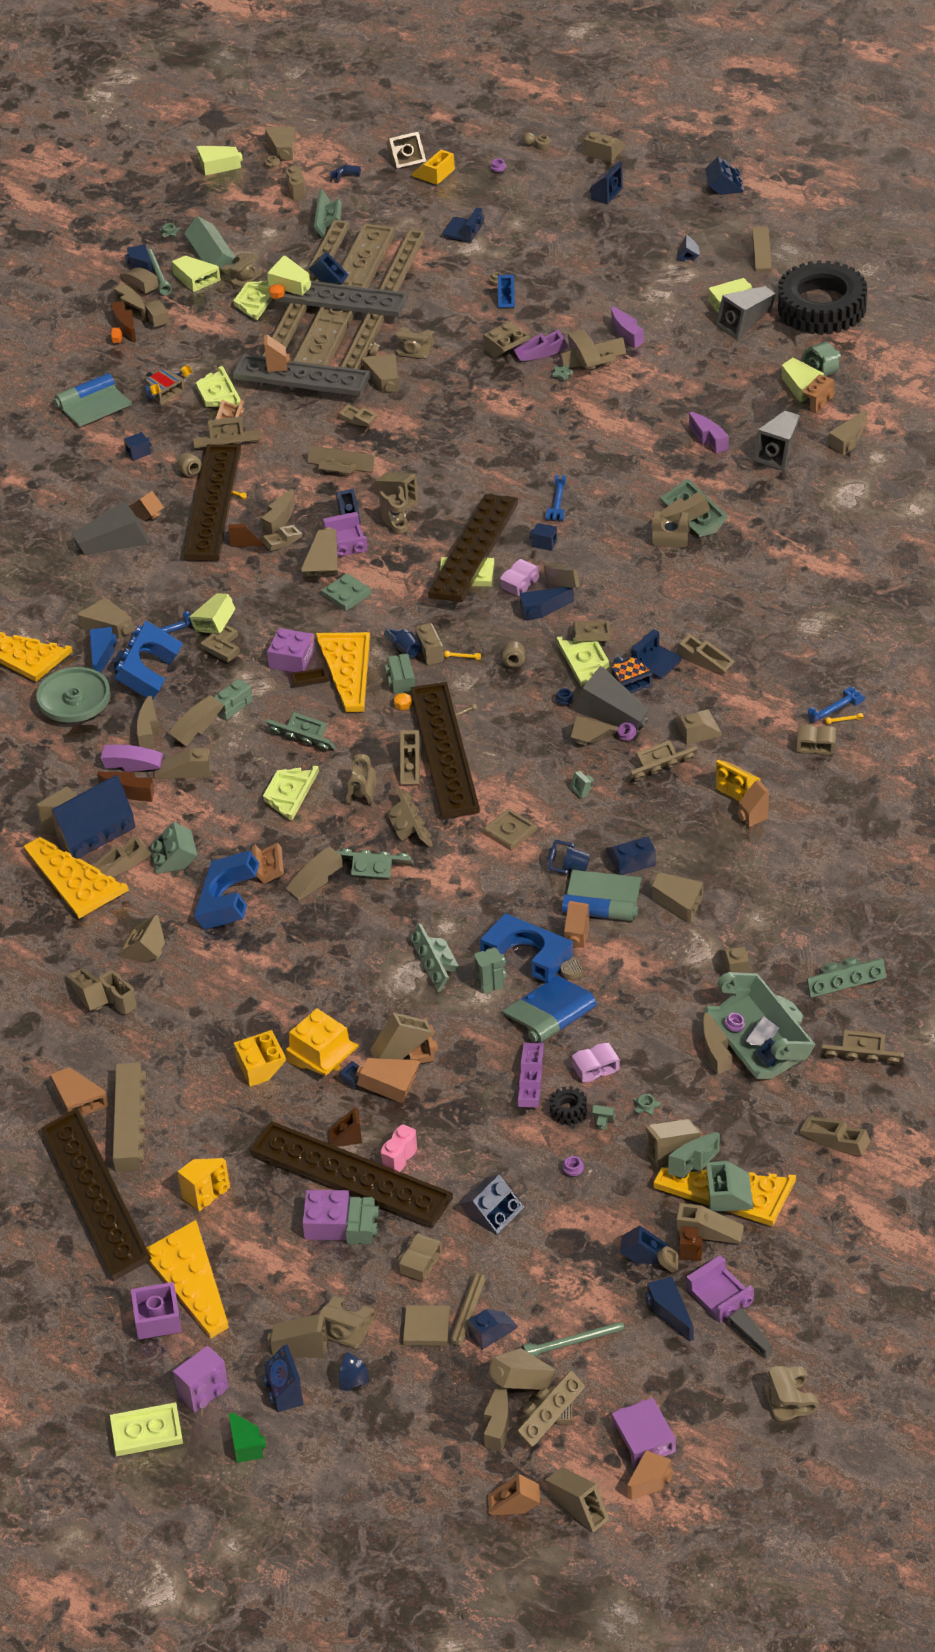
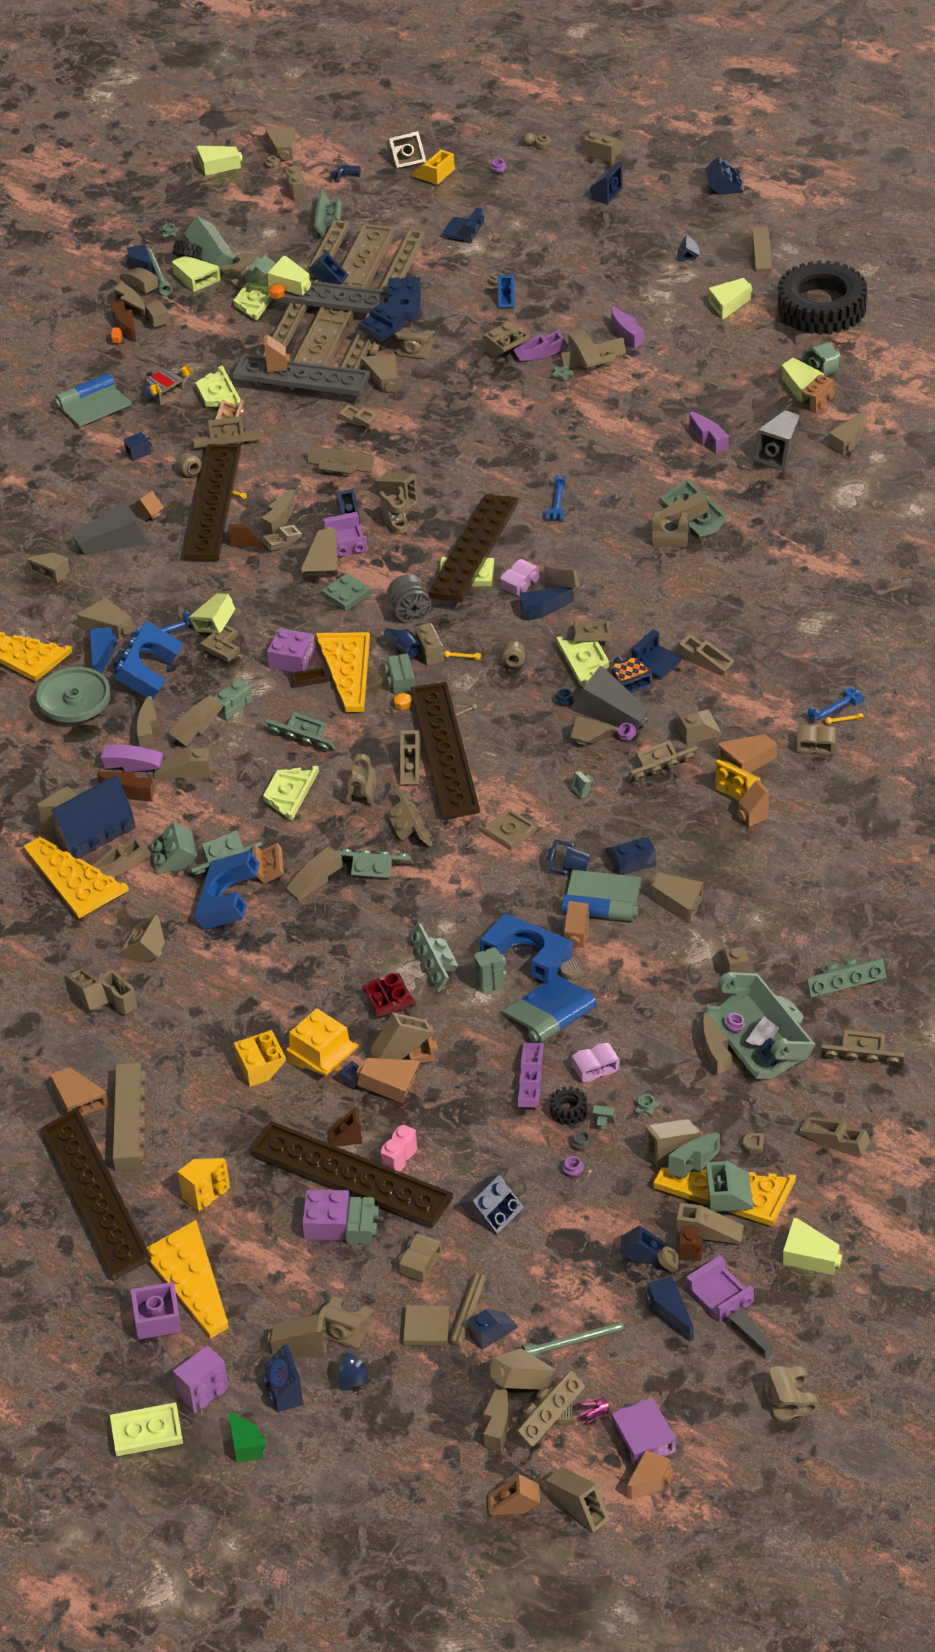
dark blue brick [530,523,558,551] -> none
dark grey slope [715,286,776,339] -> none
none -> dark tan slope [27,552,70,583]
none -> black tyre [172,240,203,260]
none -> sand green bracket [187,830,262,875]
none -> sand green slope [244,255,275,282]
none -> dark blue plate [358,277,421,342]
none -> dark red slope [362,973,416,1017]
none -> dark grey wheel [387,574,431,623]
none -> dark grey plate [572,1130,593,1150]
none -> flat silver piece [577,1397,612,1425]
none -> medium nougat slope [718,734,777,773]
none -> dark tan tile [742,1133,764,1154]
none -> yellowish green slope [783,1218,842,1275]

